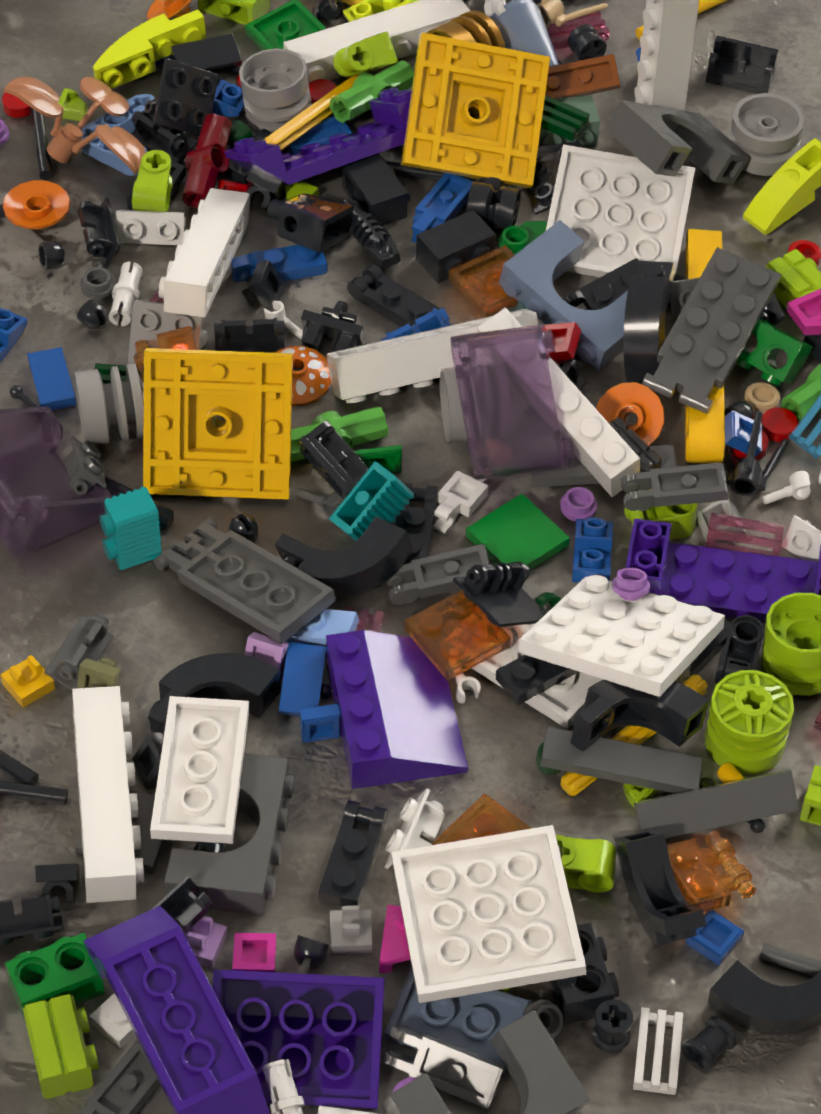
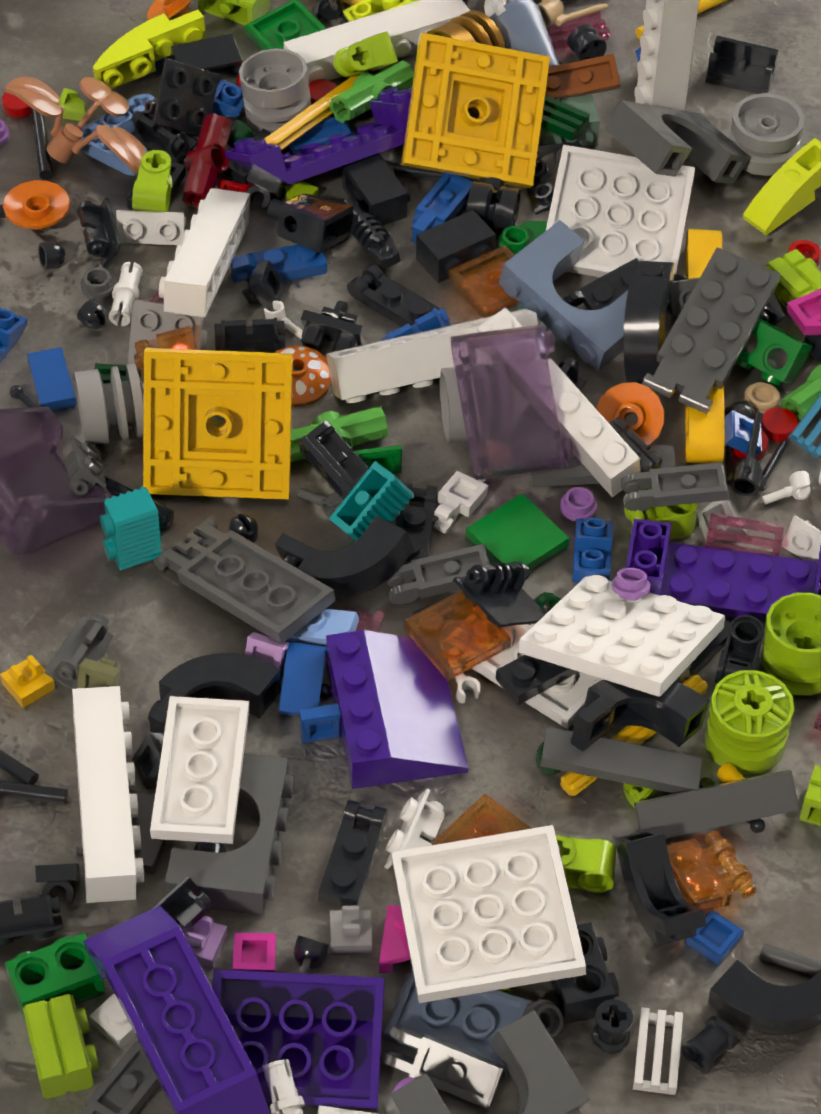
red tile [539,322,581,365] -> none

